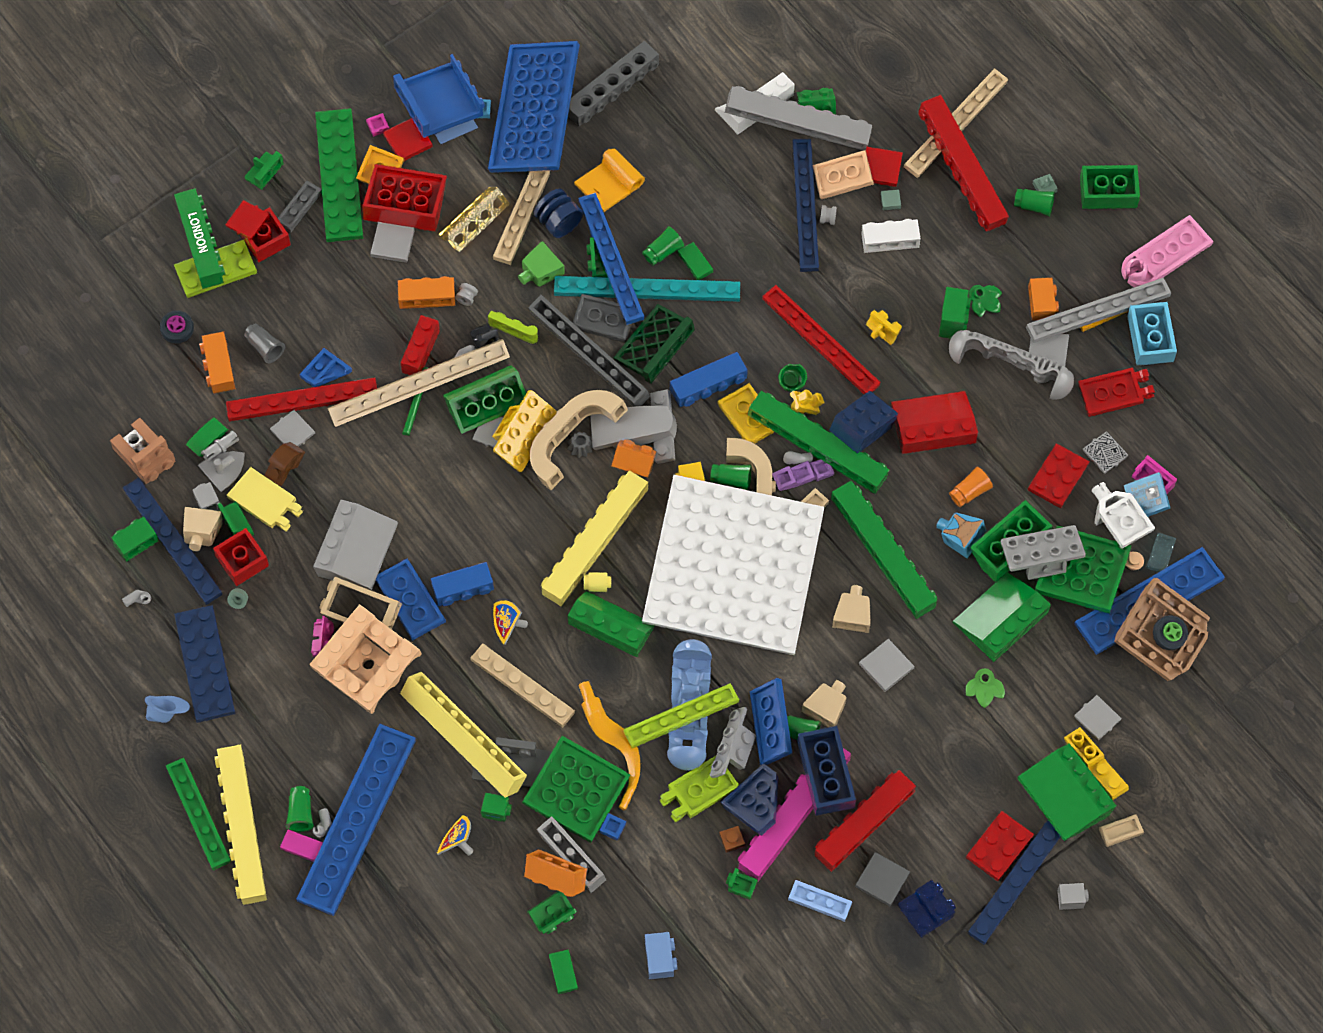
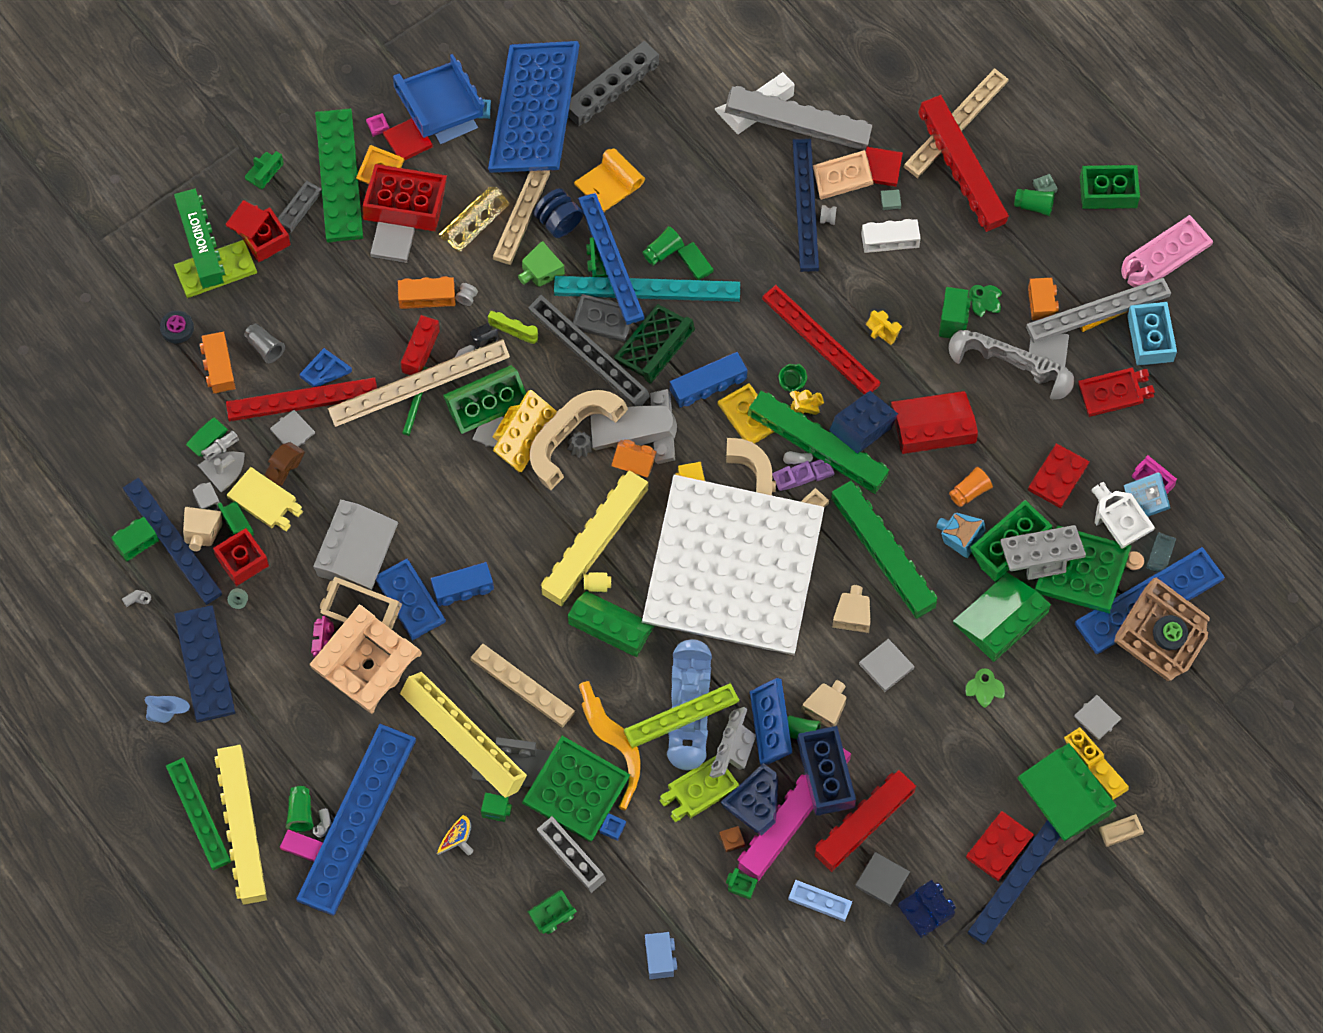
nougat brick [110,418,176,484] -> none
shield [493,601,528,645] -> none
orange brick [524,850,587,897] -> none
green tile [549,949,578,994] -> none
green plant [710,464,752,491] -> none
green bracket [797,88,836,114] -> none
light grey brick [1057,883,1089,910] -> none
light grey piece [1083,431,1128,474] -> none

